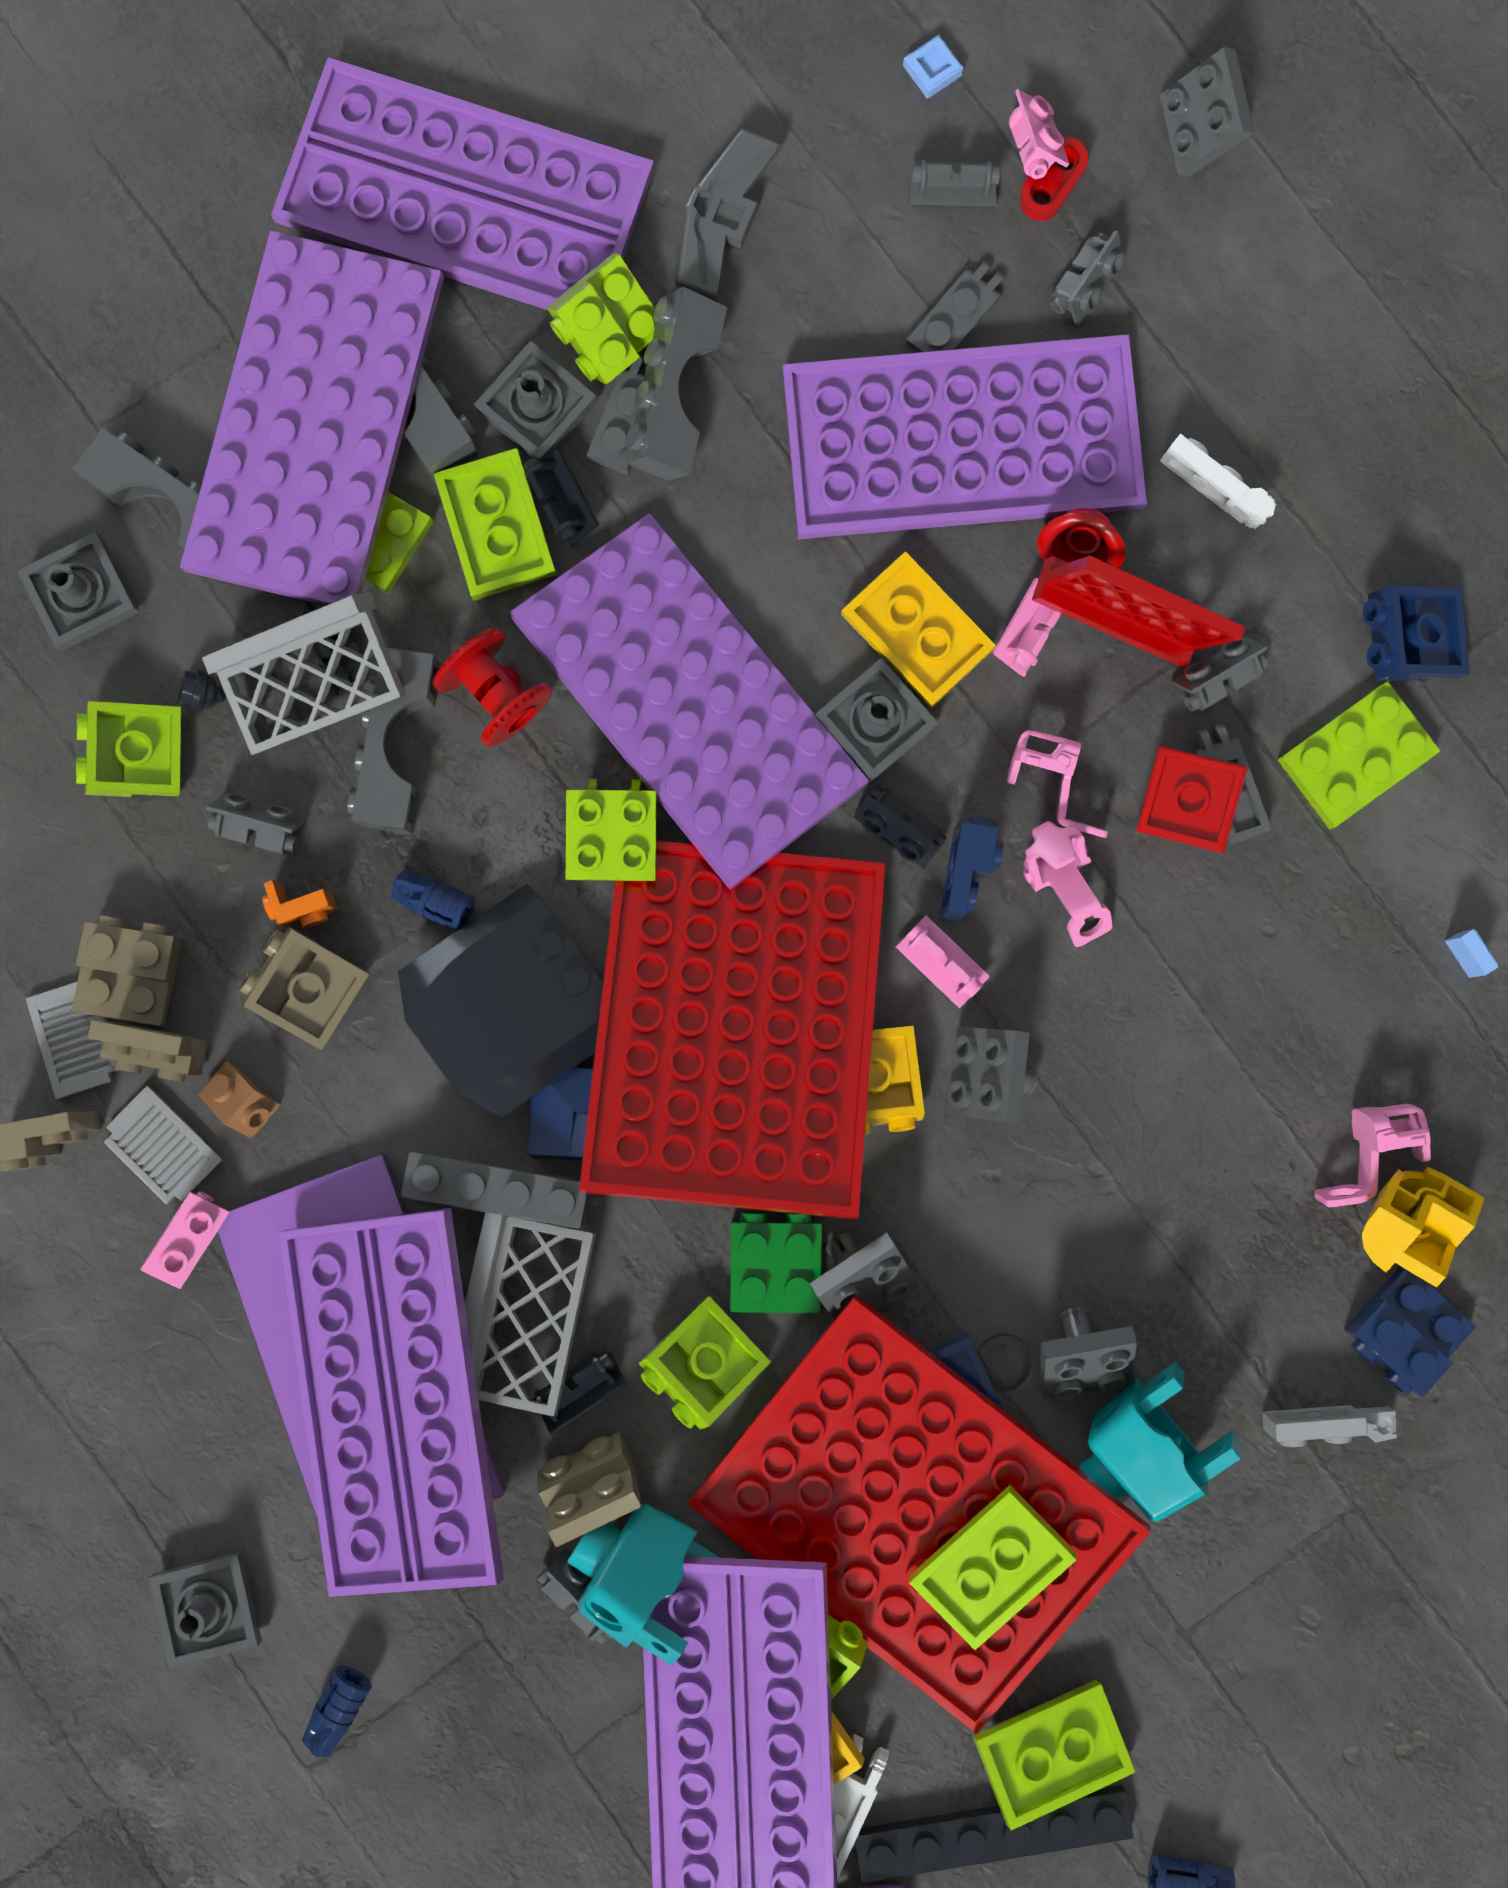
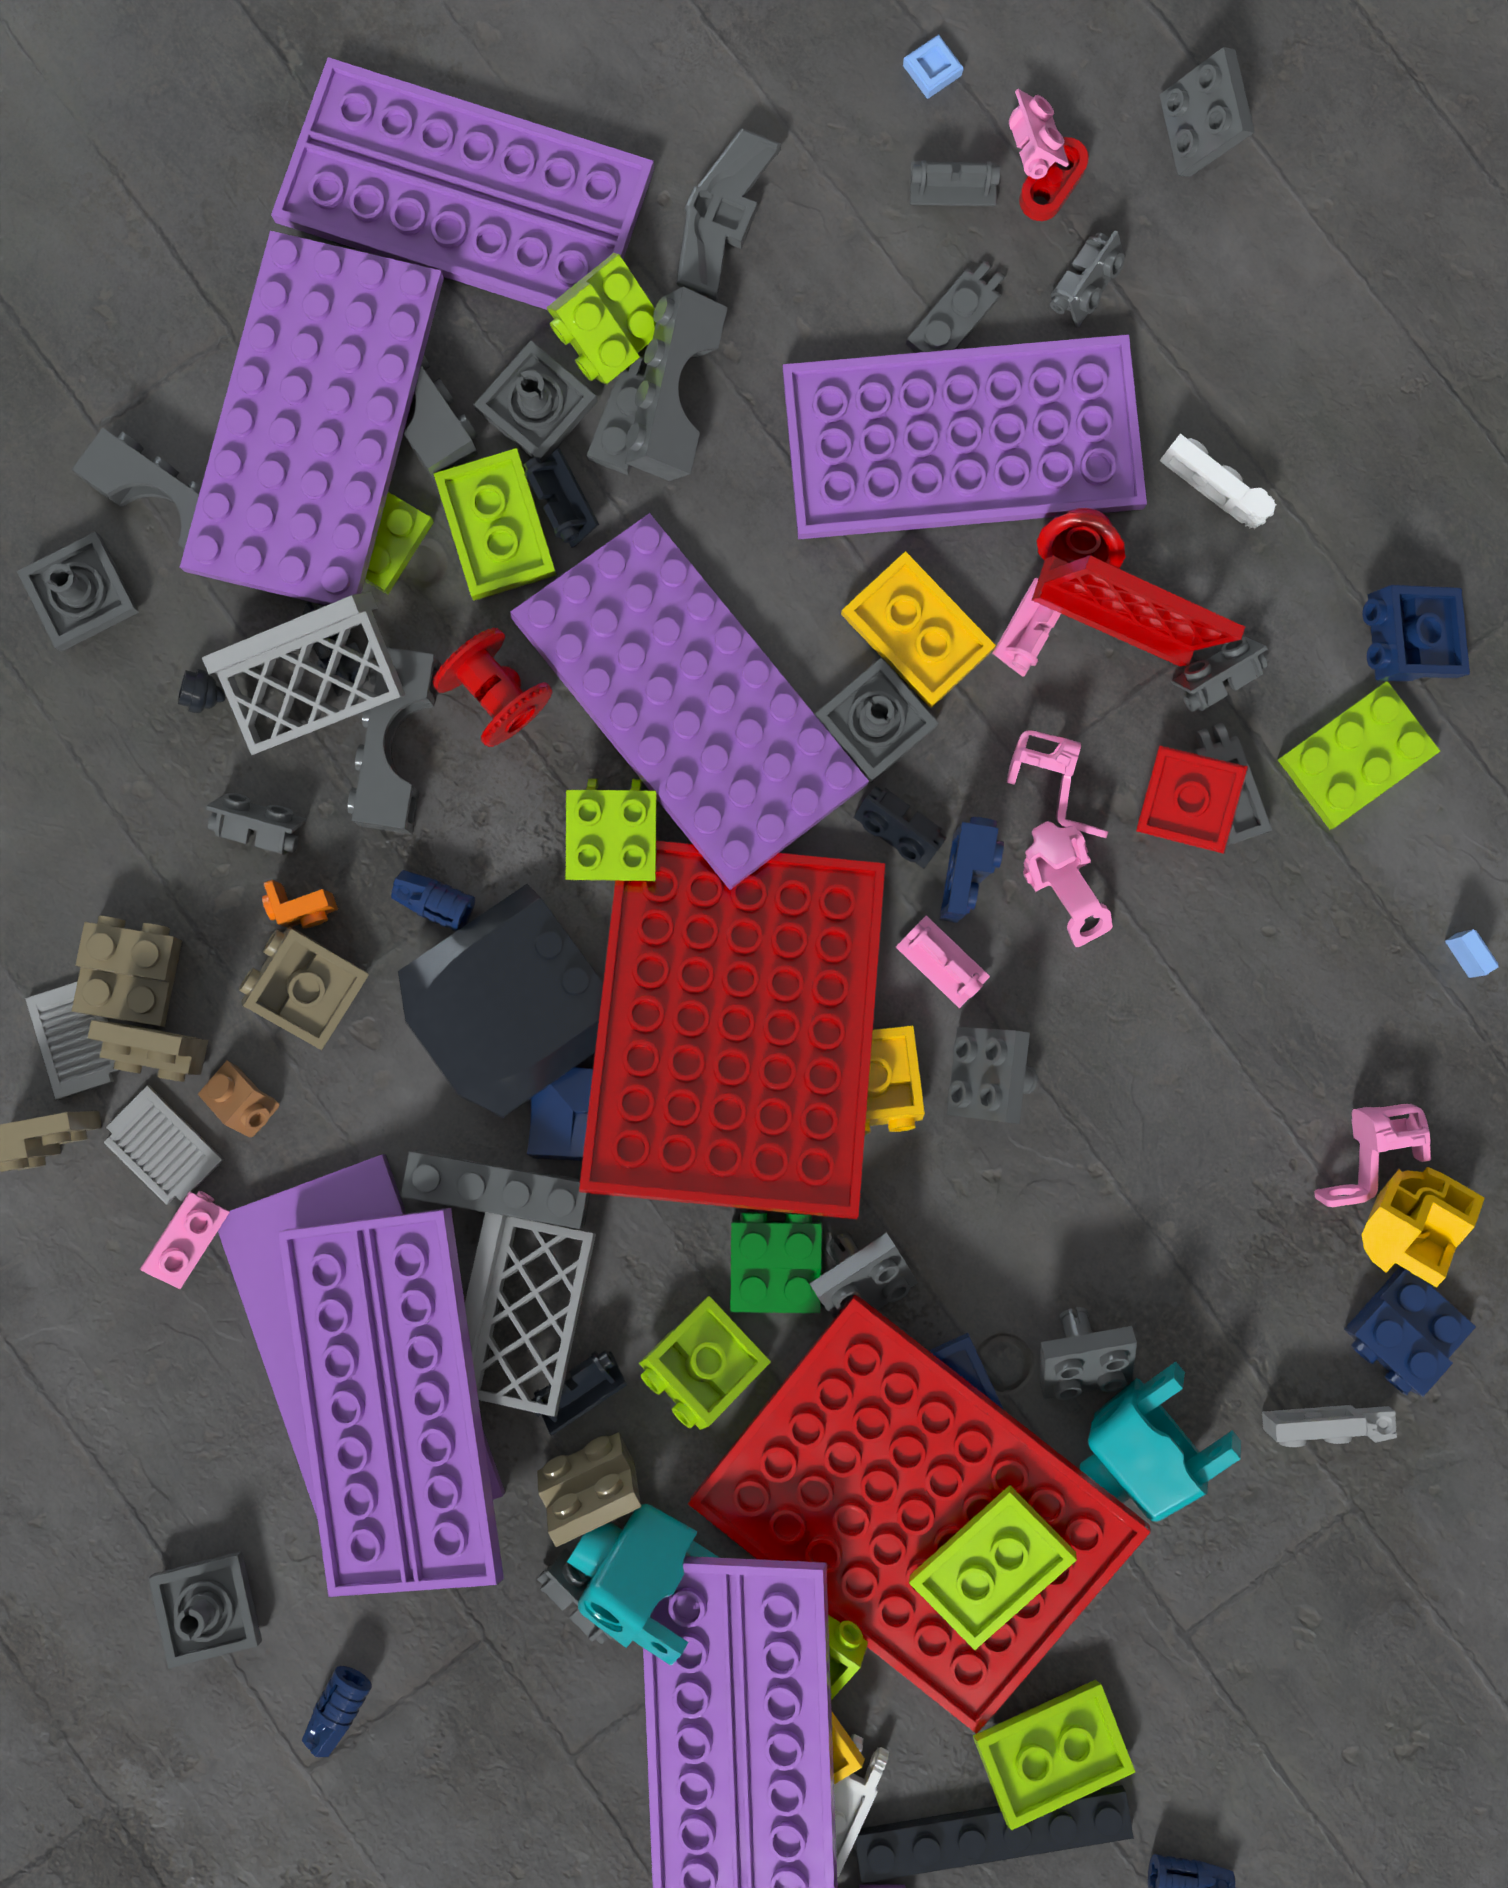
lime plate [76,701,181,797] -> none

